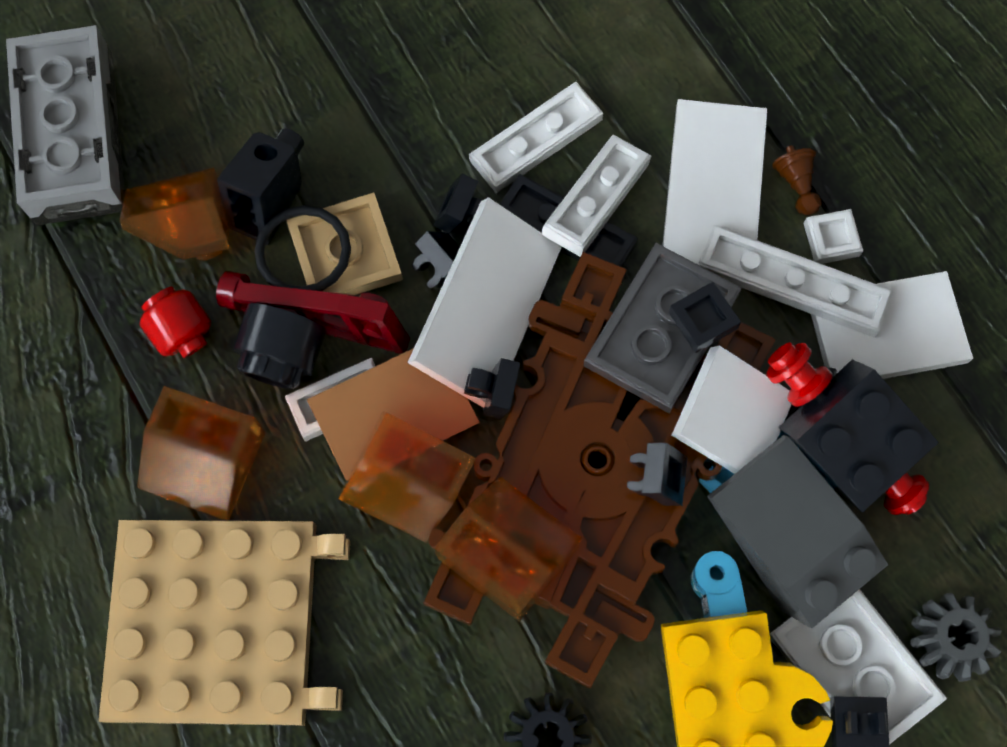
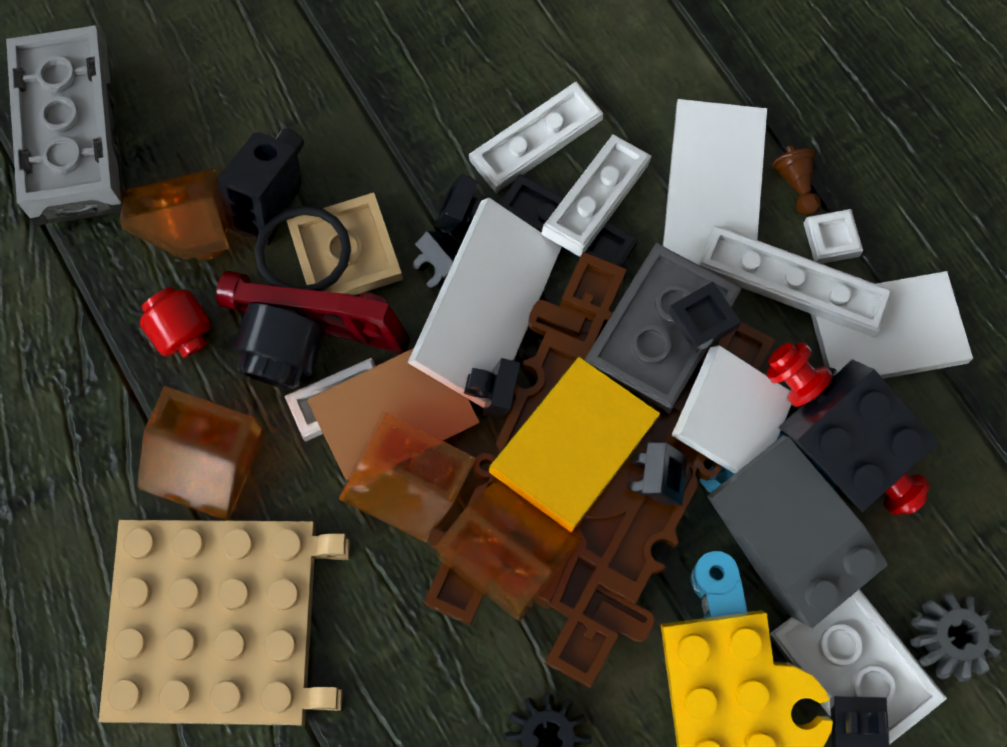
none -> yellow tile [489,357,660,533]

